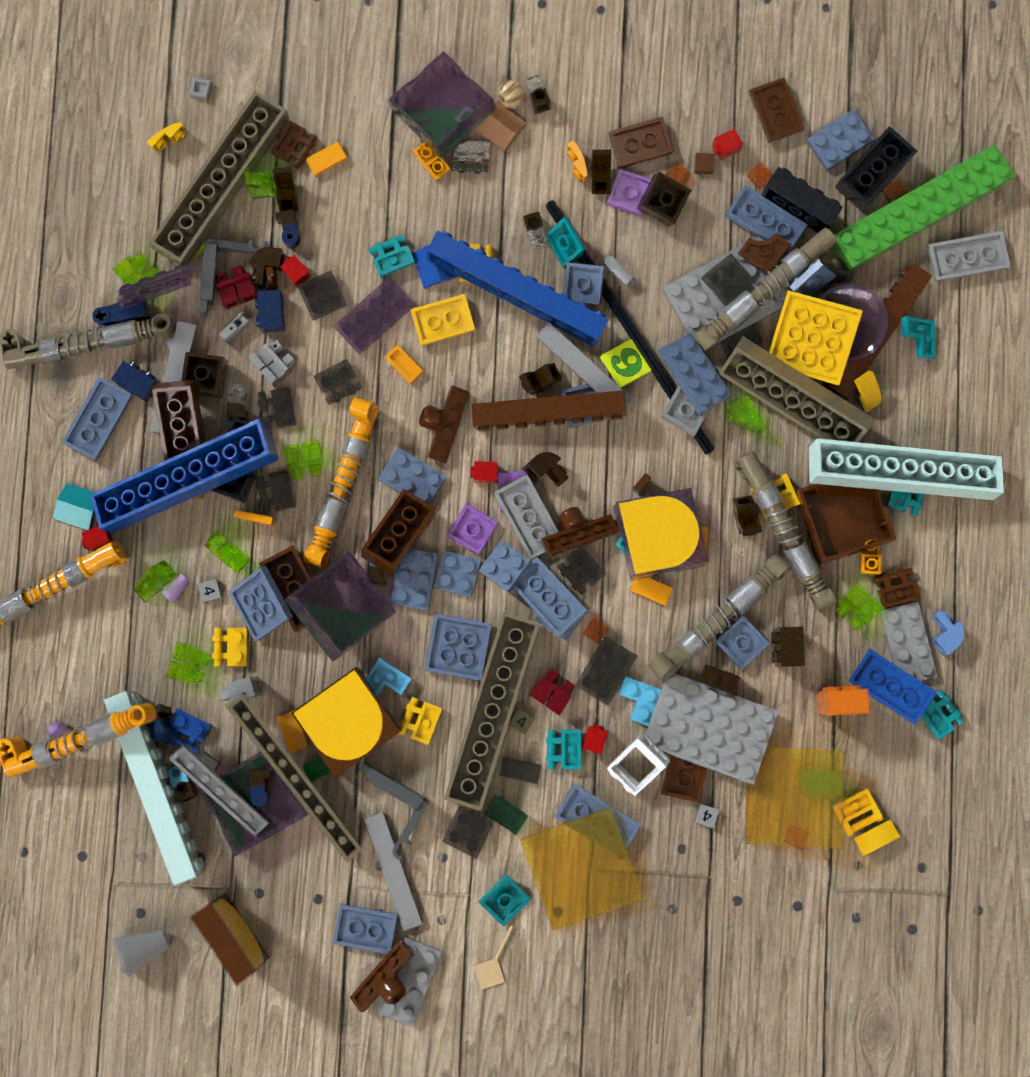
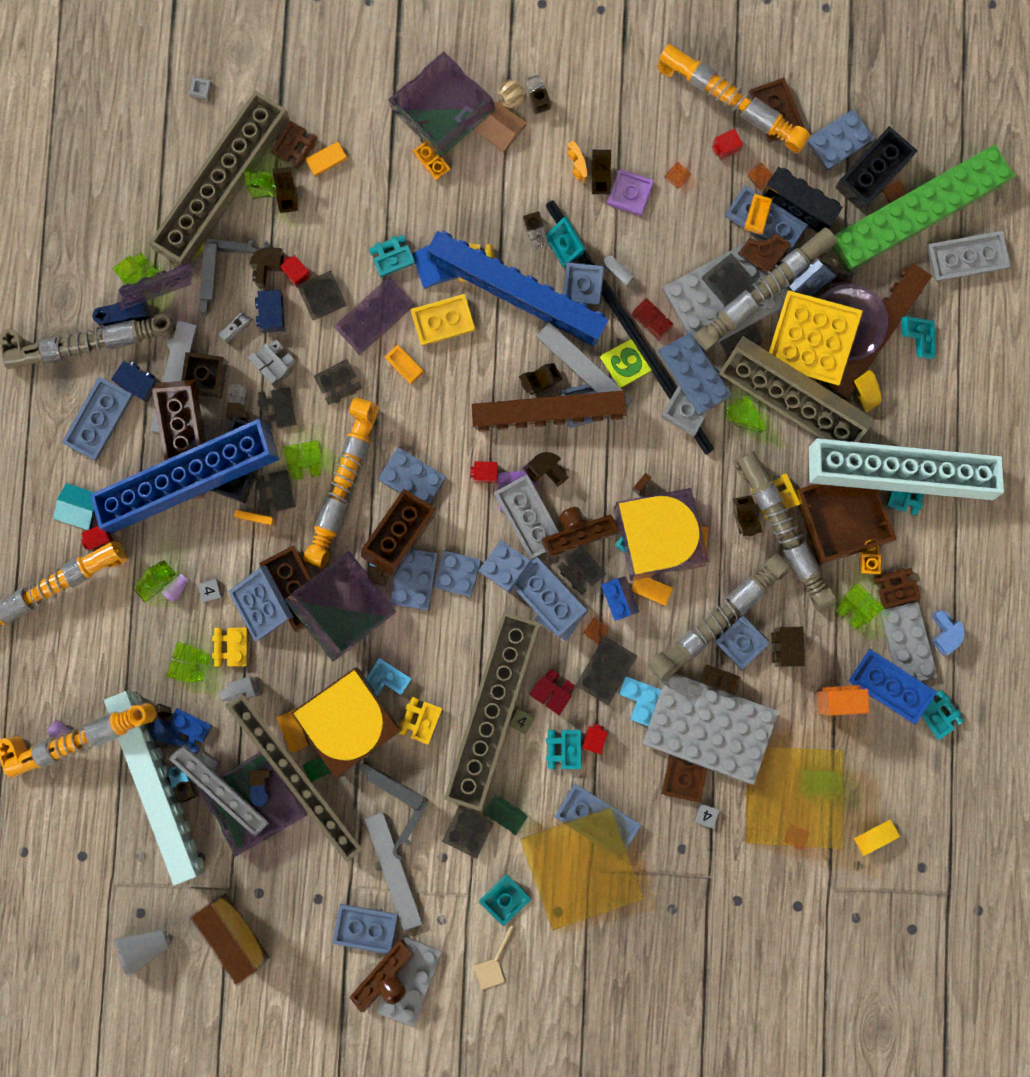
yellow slope [147,122,187,153] -> none
clear neon green slope [204,531,250,574] -> none
dark red hips [215,265,258,310] -> none
reddish brown tile [265,266,279,290] -> none
leg [275,209,300,248] -> none
reddish brown plate [419,385,470,464] -> none
sand blue plate [424,614,492,681] -> none
medium lavender tile [447,503,499,556] -> none
clear smoke plate [451,139,490,174] -> none
clear smoke tile [499,757,541,784] -> none
white window [607,732,670,796] -> none
reddish brown plate [608,117,673,169] -> none
dark brown brick [636,172,692,227] -> none
reddish brown tile [694,153,715,175] -> none
yellow plate [832,788,884,838] -> none
none -> blue brick [601,576,639,621]
none -> clear red brick [632,298,674,341]
none -> light orange piece [657,43,811,153]
none -> light orange tile [744,194,772,235]

